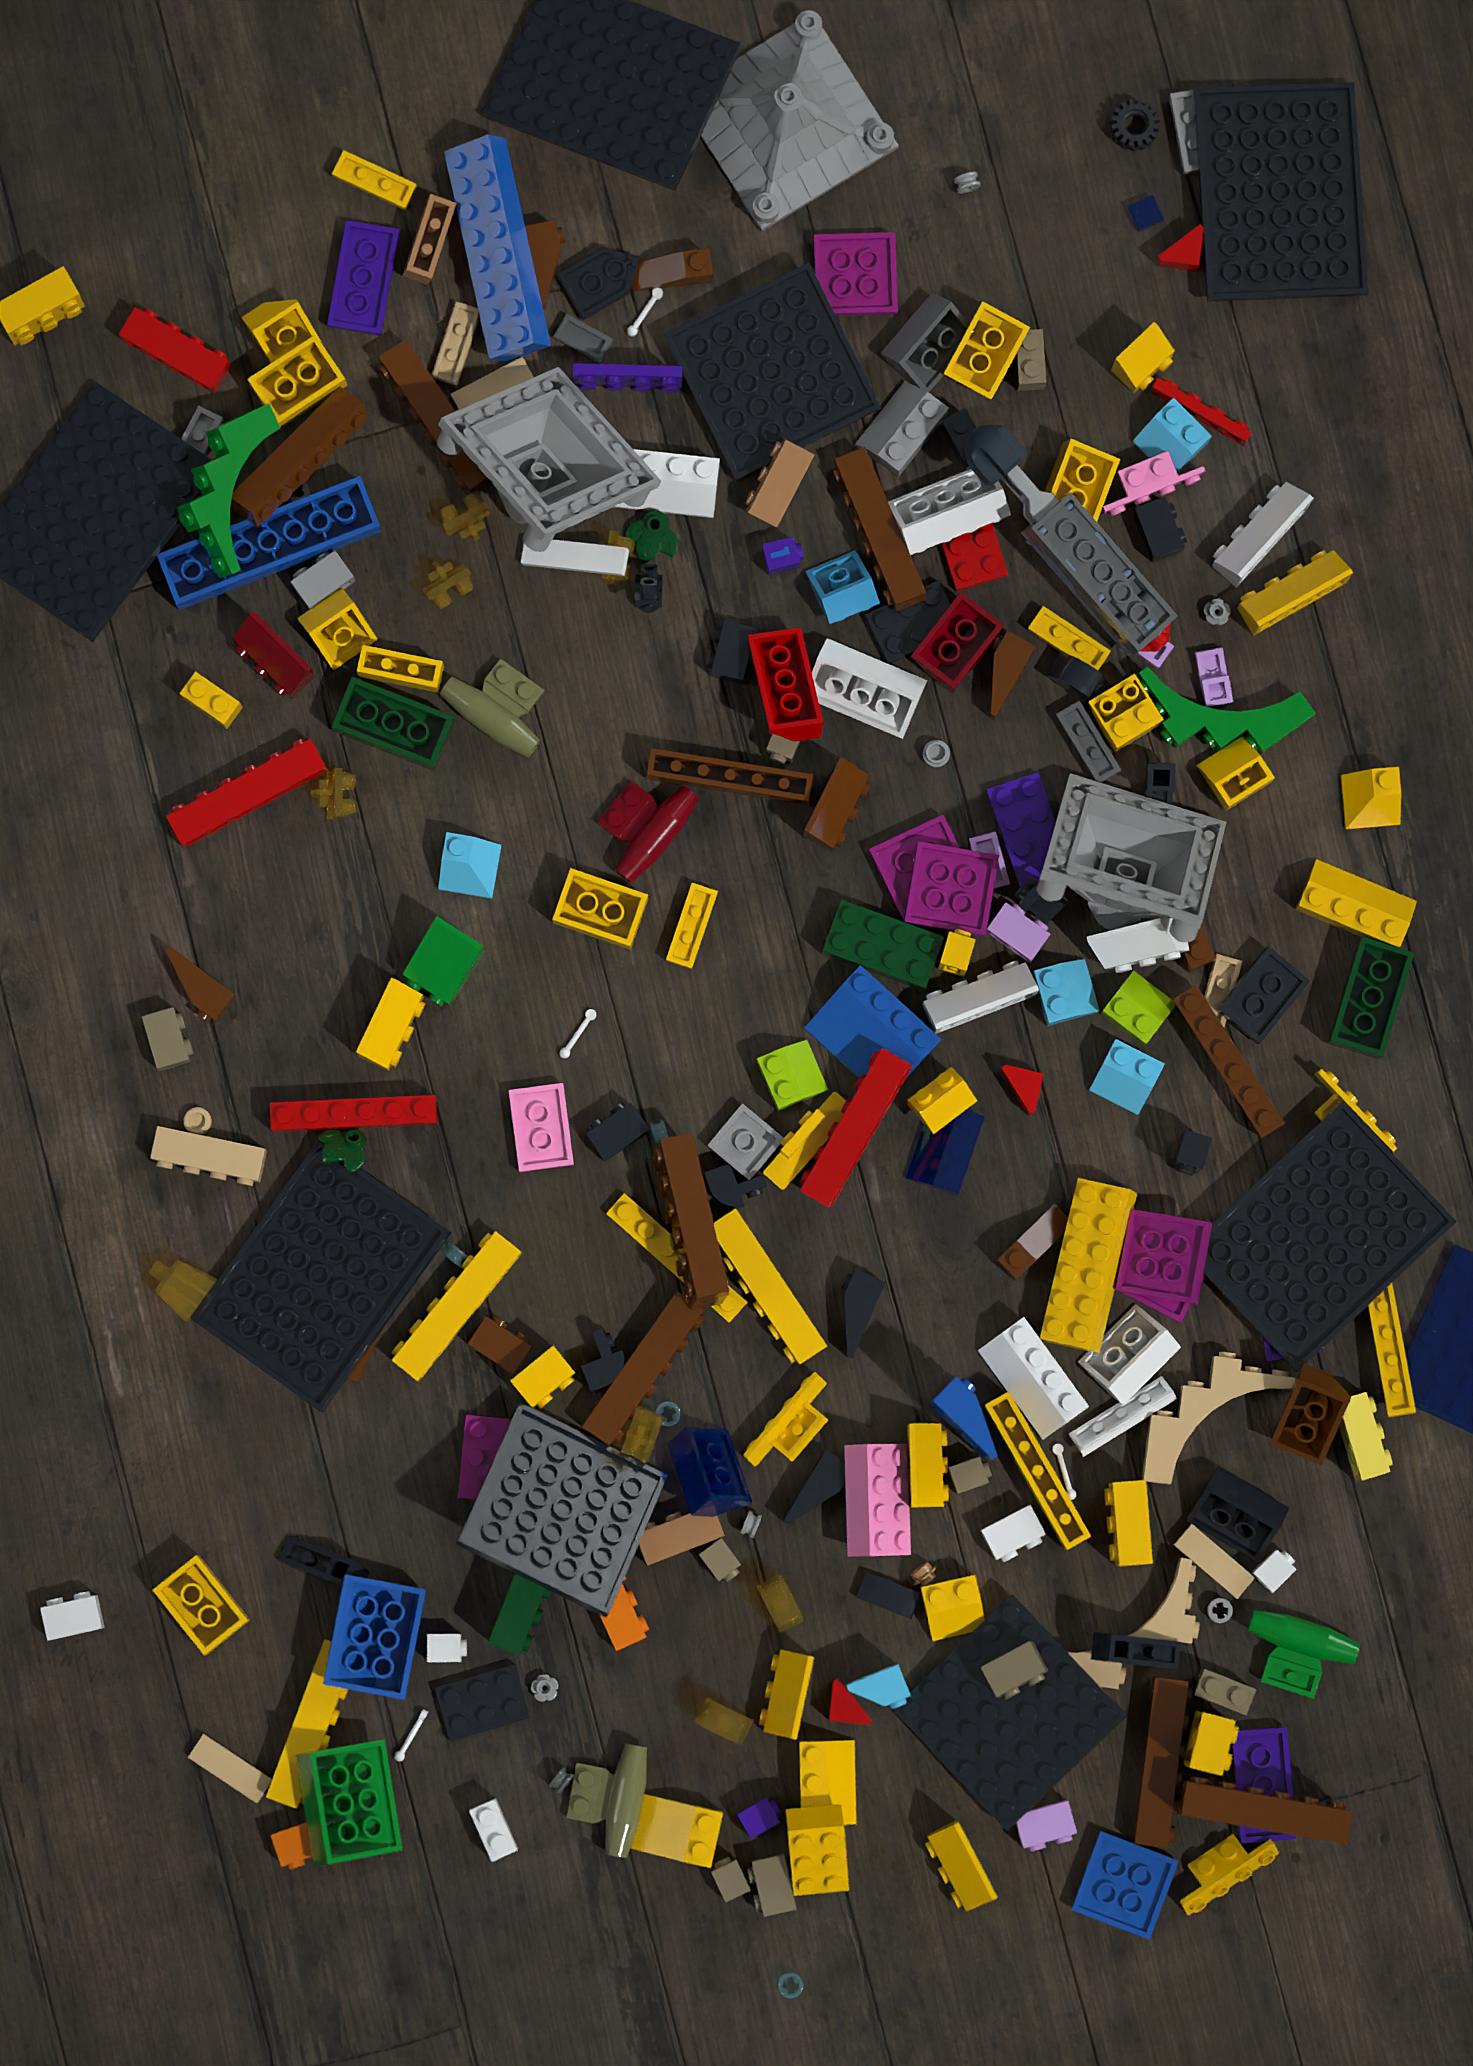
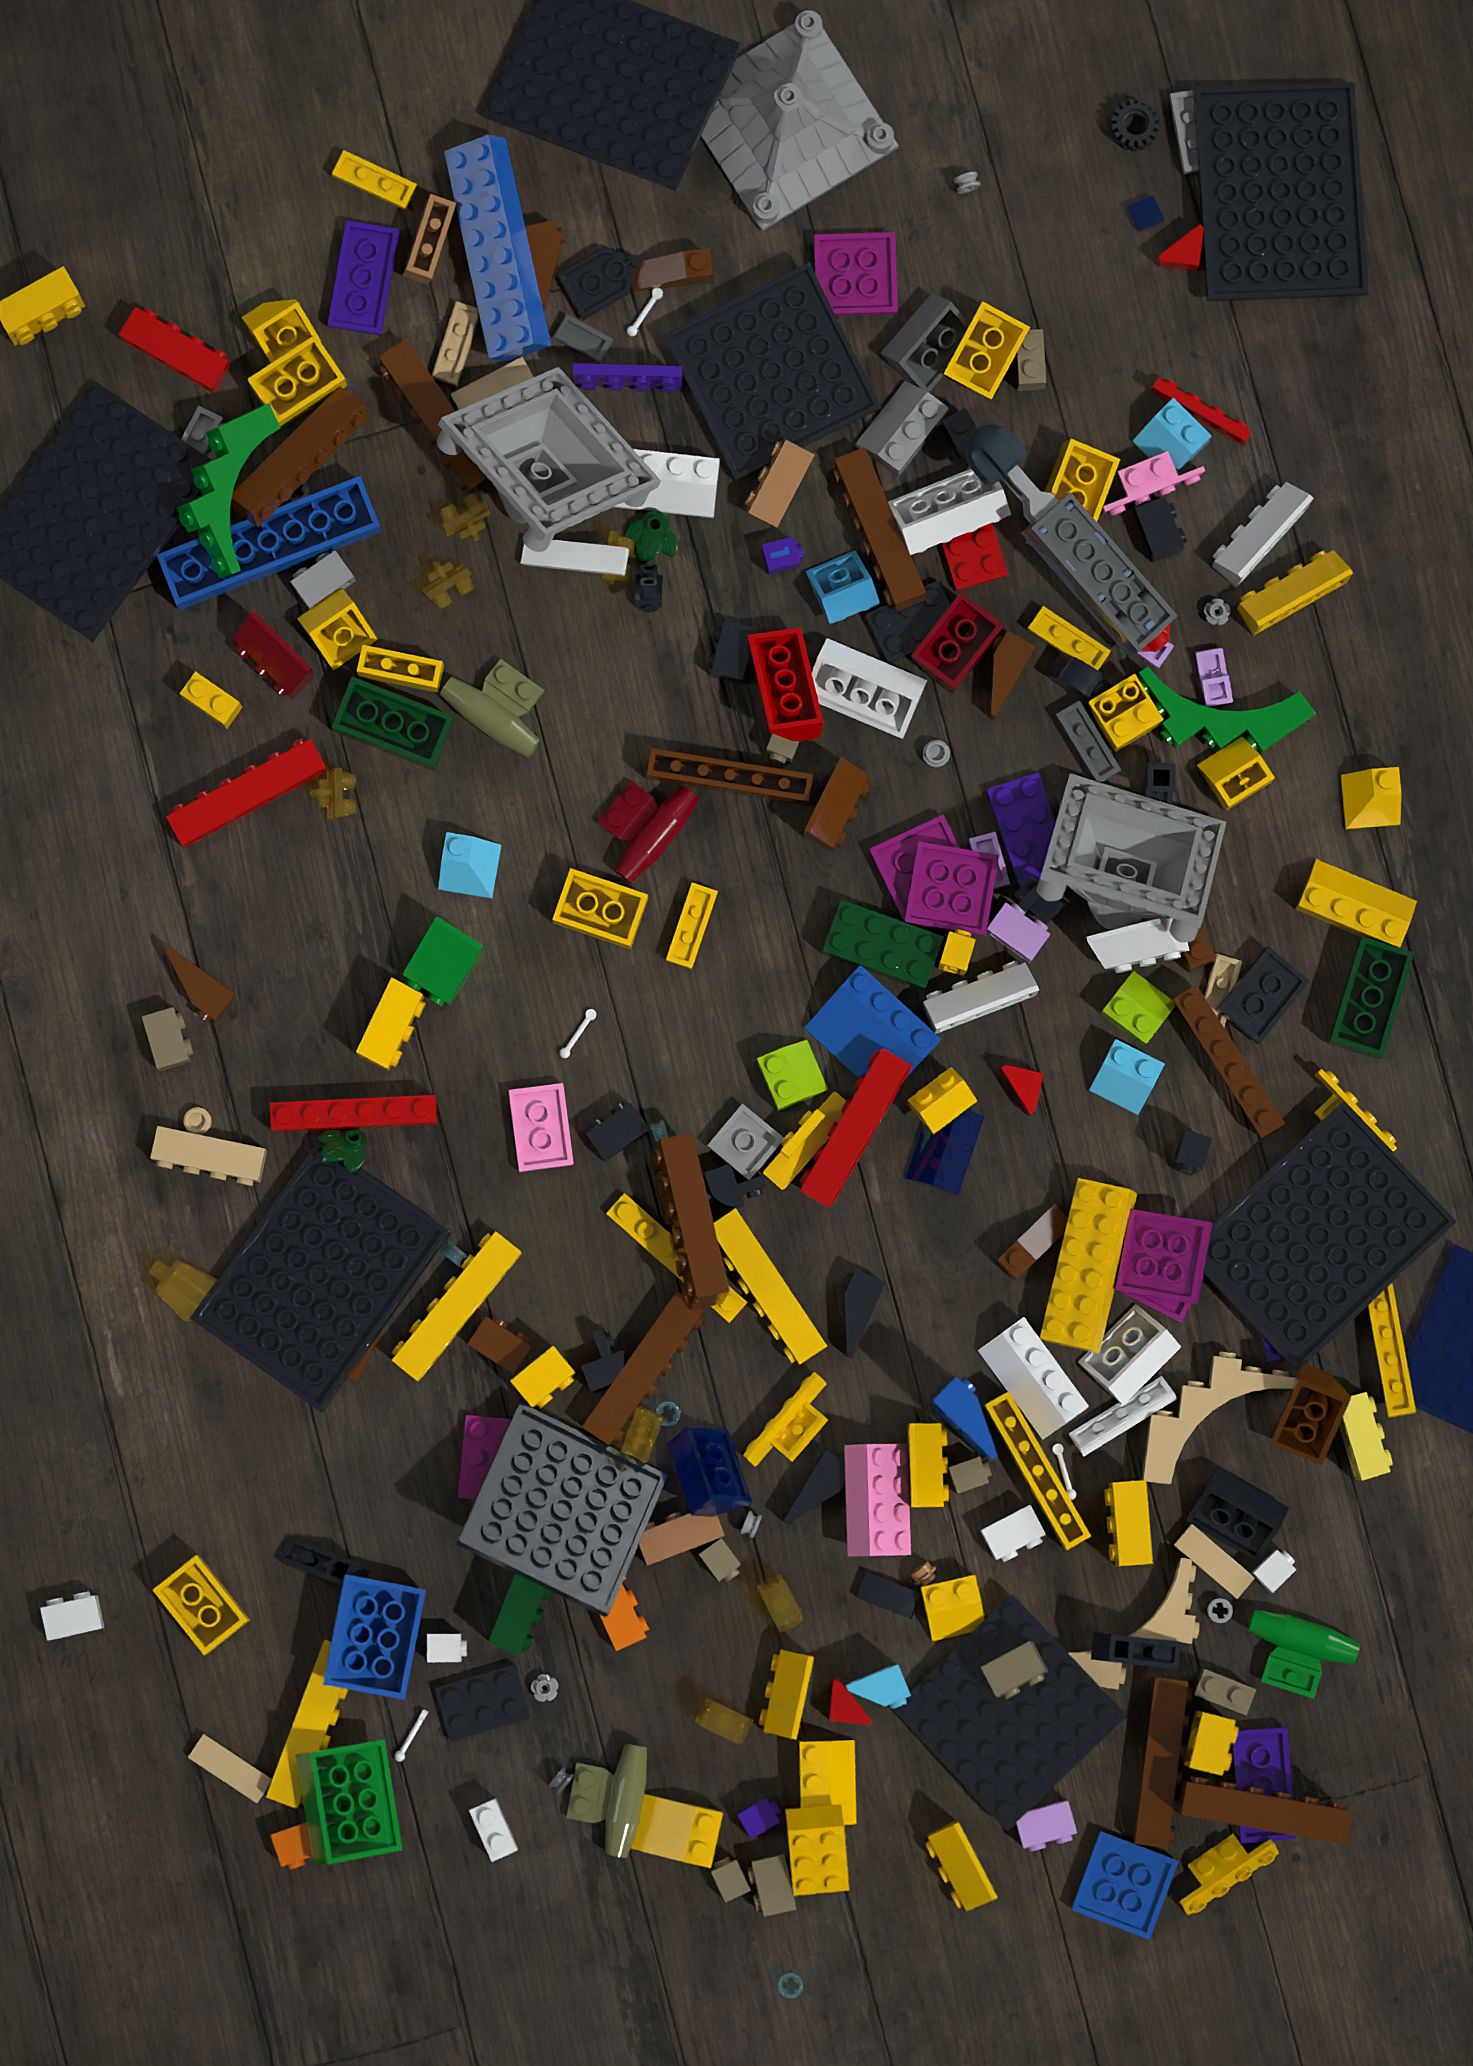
medium azure slope [1032,959,1100,1026] -> none
yellow slope [1111,322,1174,393] -> none

